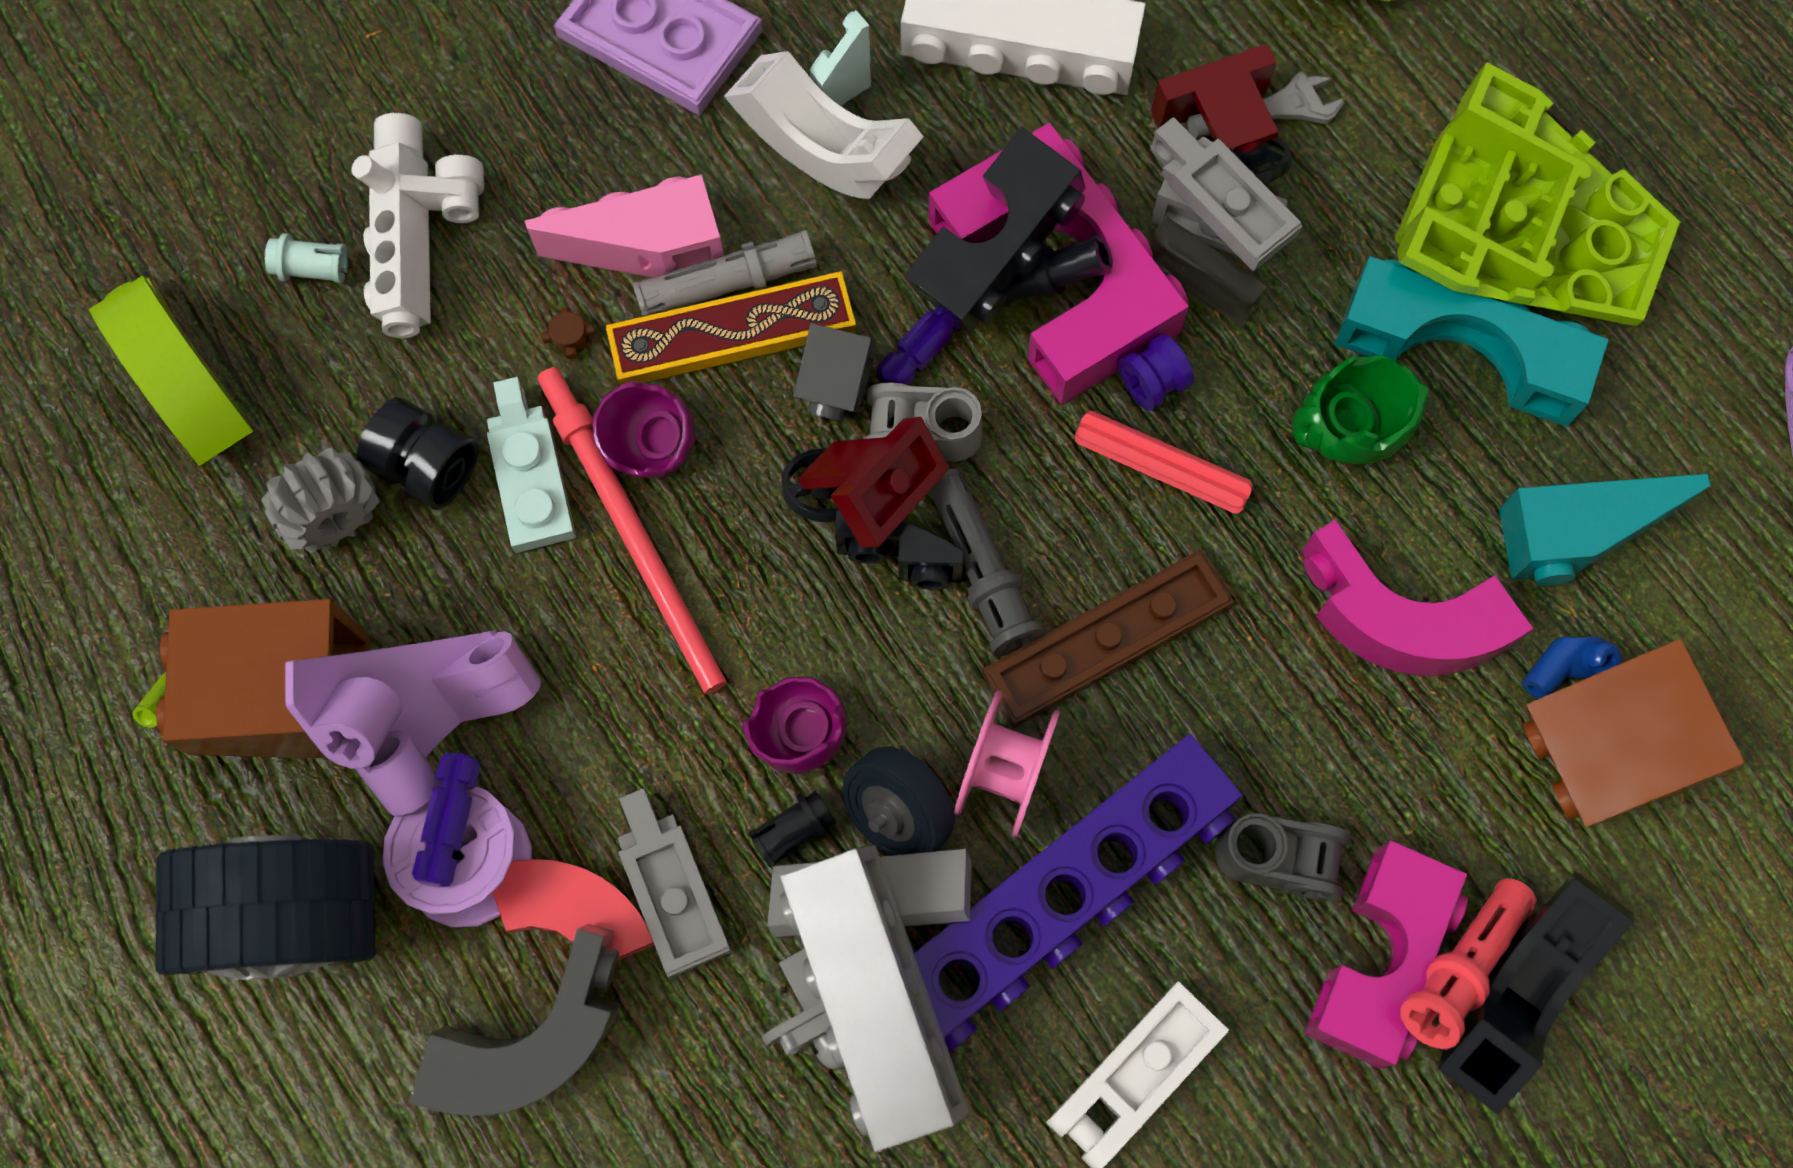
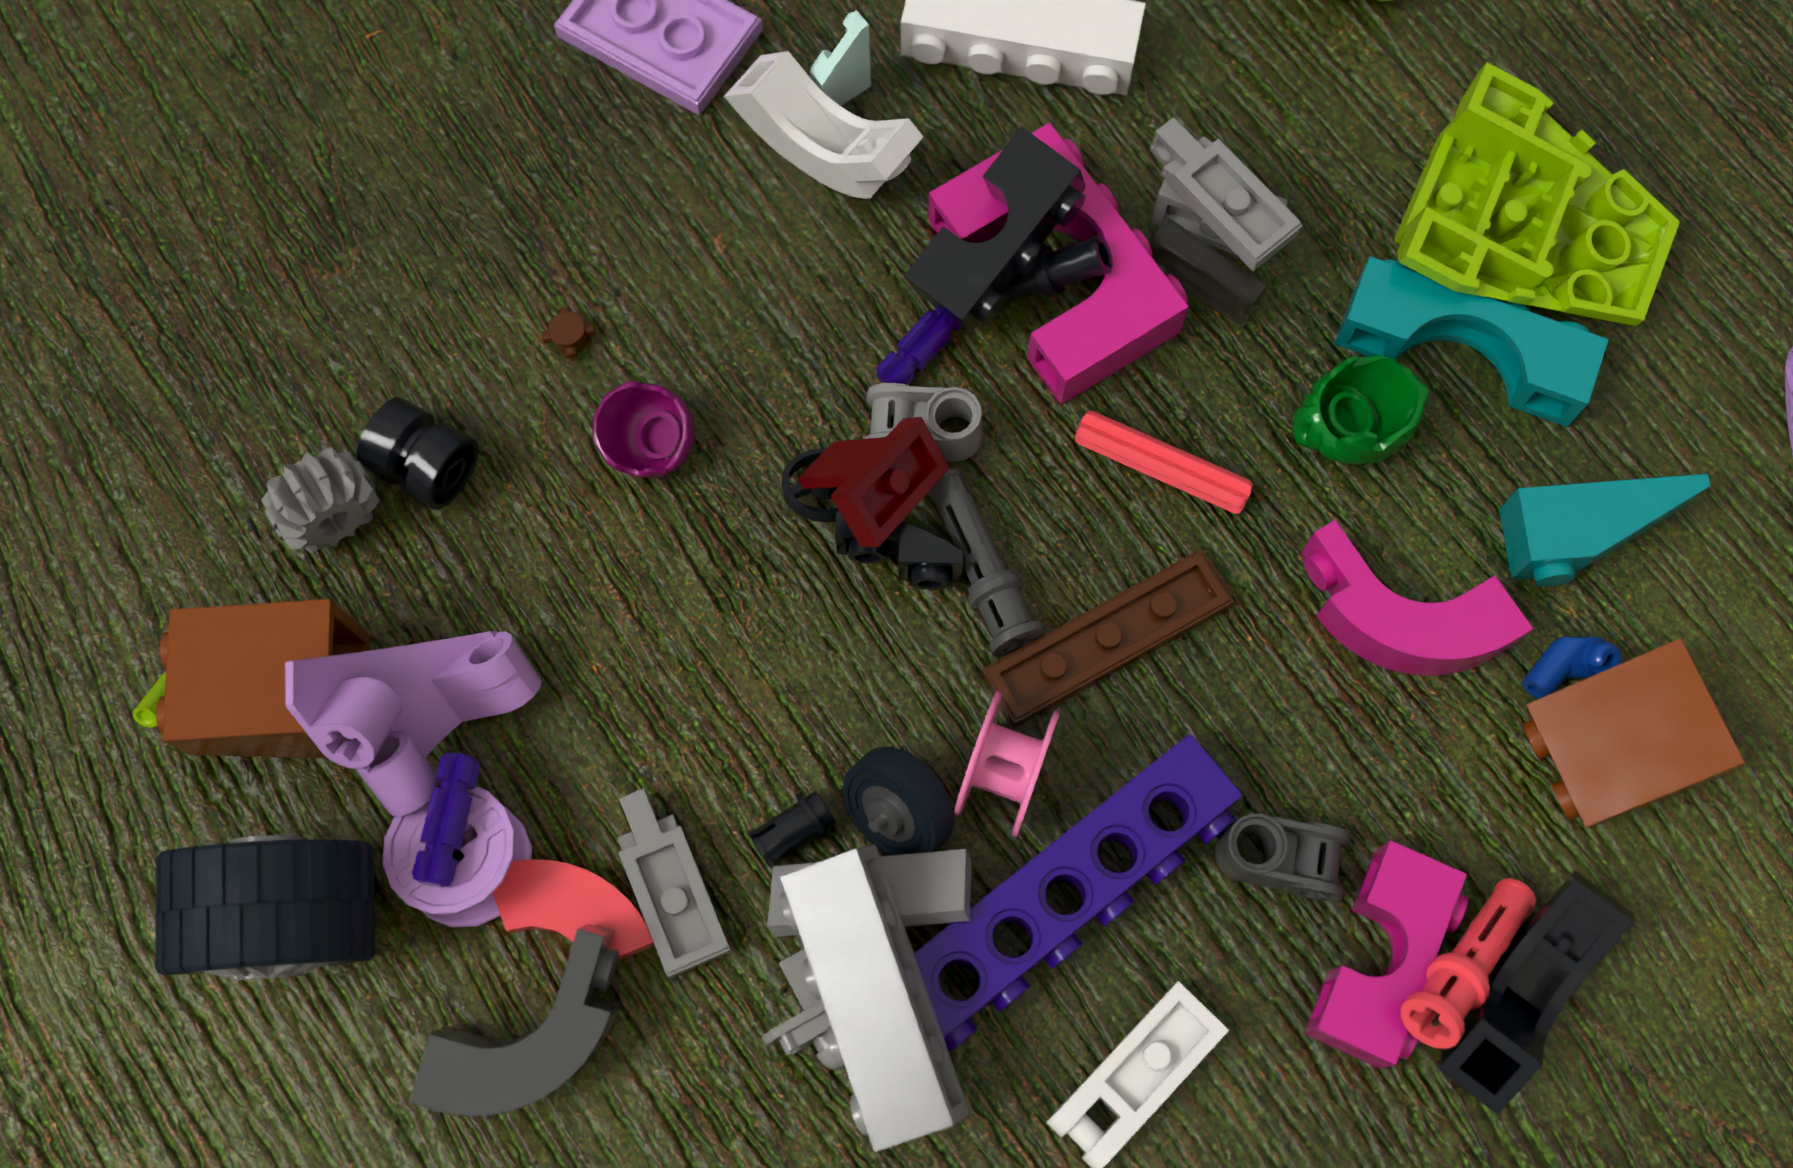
lime arch [89,275,253,466] -> none
light aqua pin [265,233,348,283] -> none
white piece [351,113,484,338] -> none
light aqua hinge [487,377,576,553] -> none
bright pink slope [525,174,724,278] -> none
coral bar [537,367,727,695] -> none
tile [606,271,857,385] -> none
light grey pin [632,230,817,317] -> none
magenta hair [742,677,847,775] -> none
dark grey brick [793,323,878,421] -> none
dark purple wheel [1118,333,1194,411] -> none
dark red piece [1150,43,1292,184] -> none
light grey piece [1188,71,1344,139] -> none

